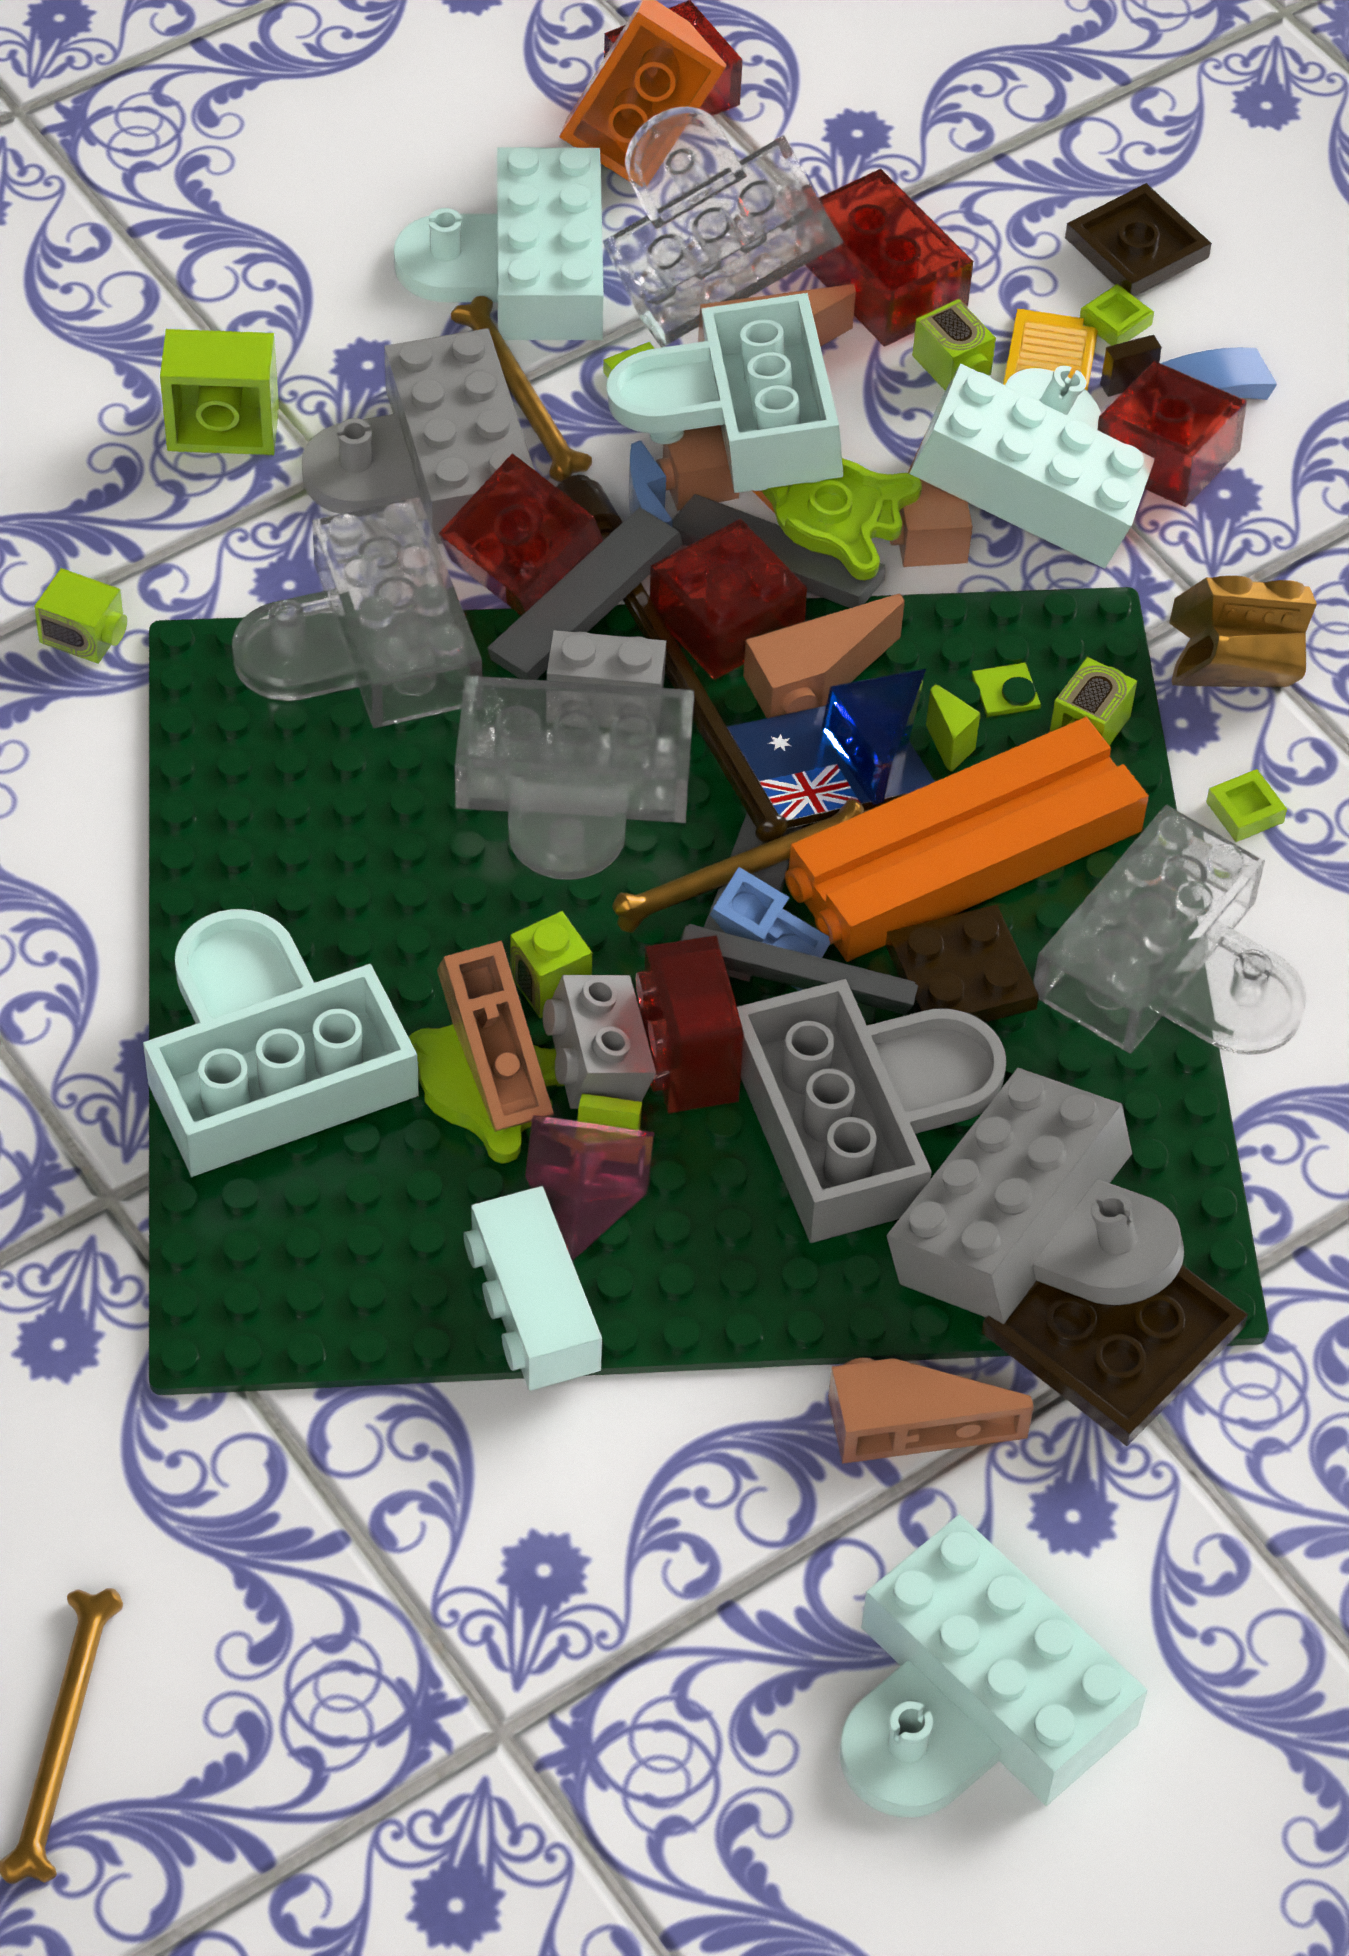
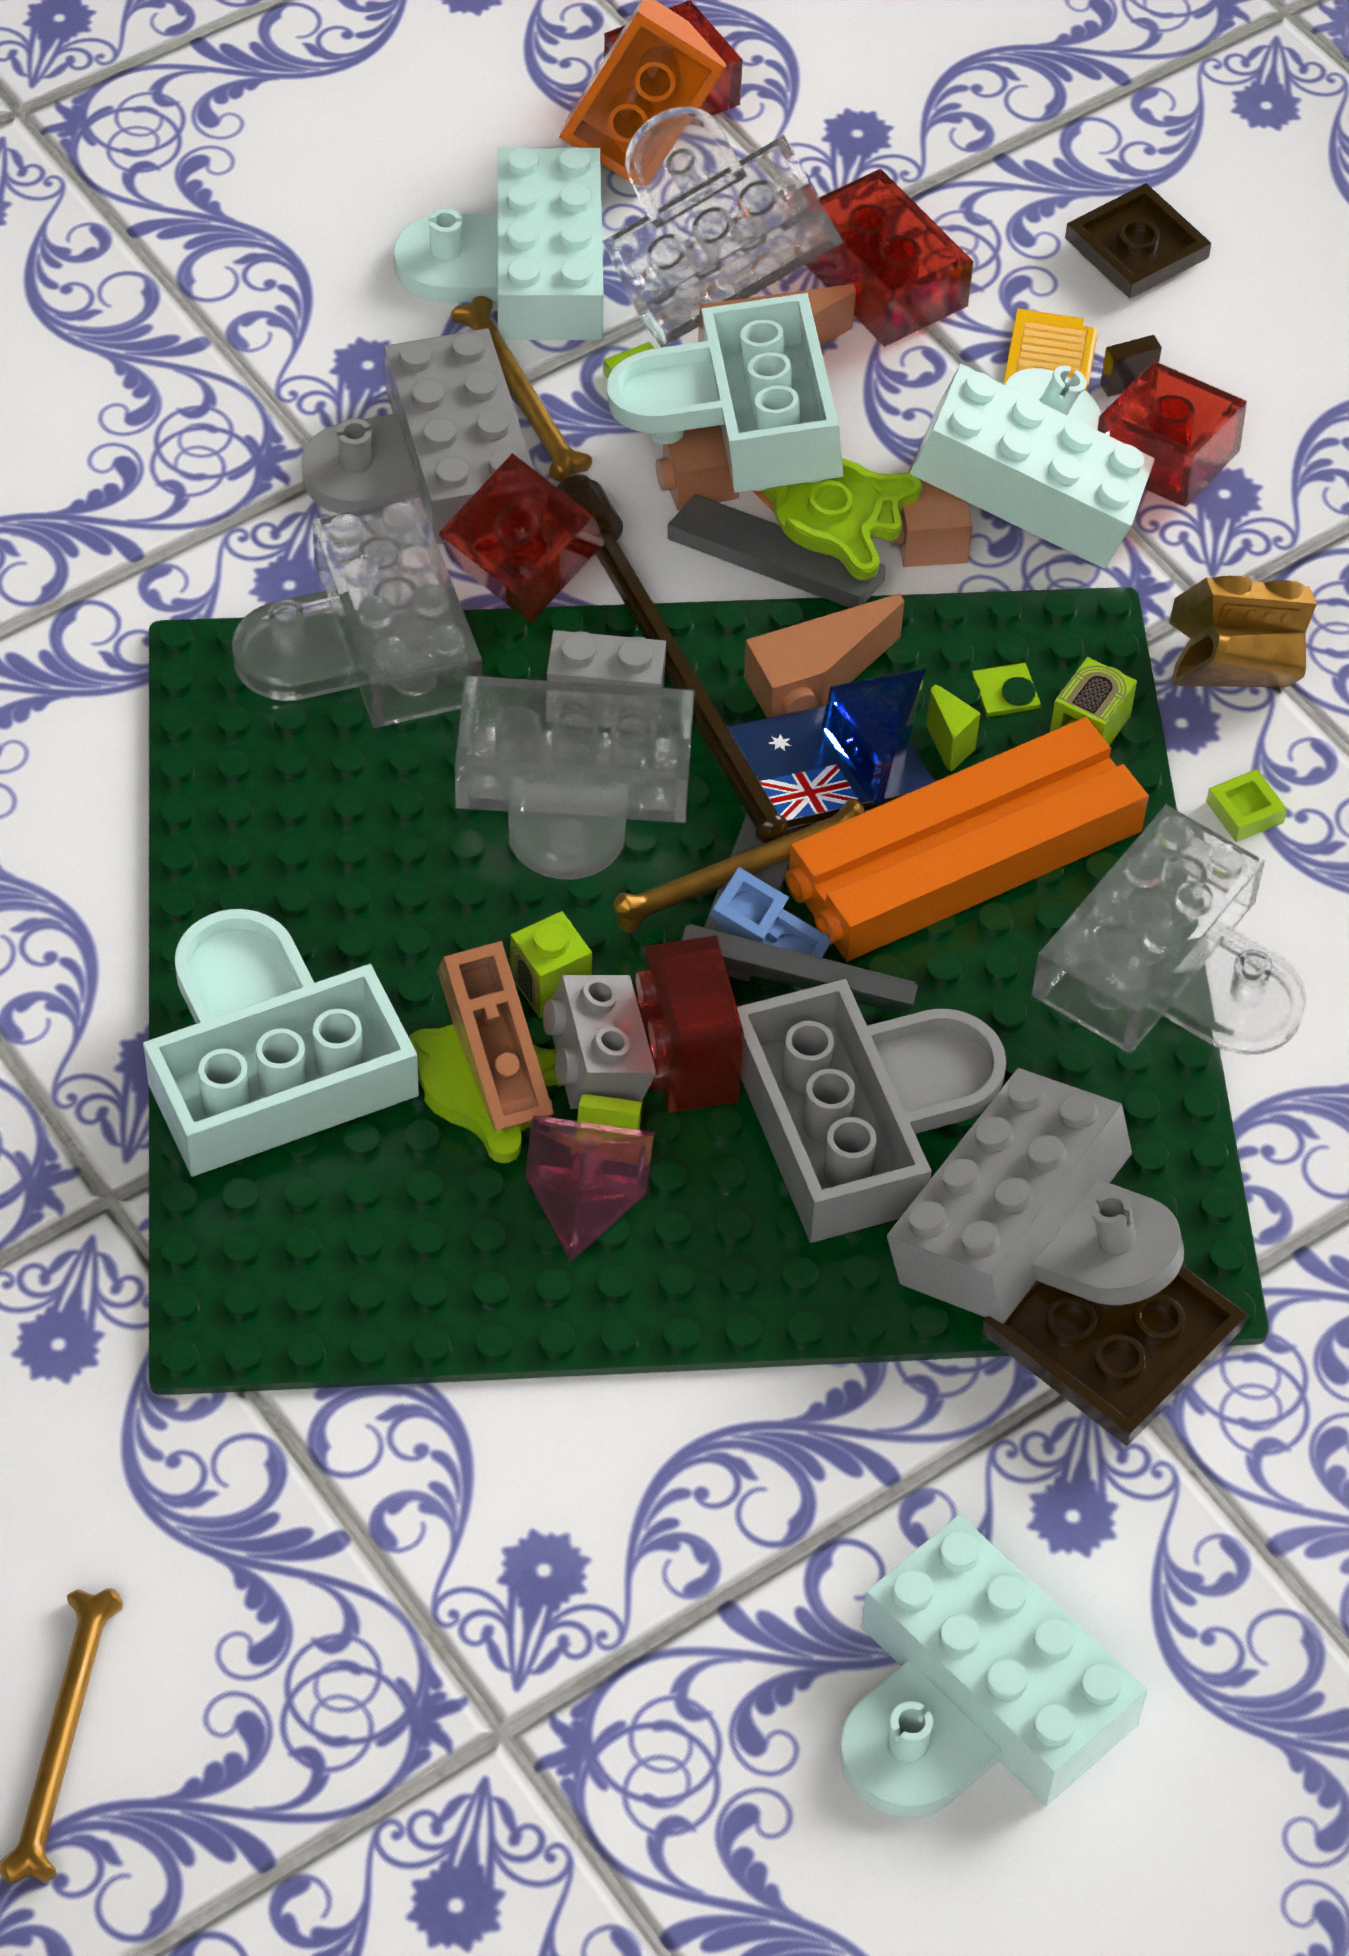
lime brick [34,568,127,664] -> none
lime brick [160,329,279,455] -> none
light aqua brick [464,1186,602,1391] -> none
dark grey tile [487,507,682,685] -> none
medium blue slope [629,440,673,557] -> none
clear red brick [649,518,807,680] -> none
nougat slope [828,1358,1034,1464] -> none
dark brown plate [886,905,1039,1023] -> none
lime brick [912,299,996,391] -> none
lime tile [1080,284,1154,346] -> none
medium blue slope [1153,347,1277,412] -> none

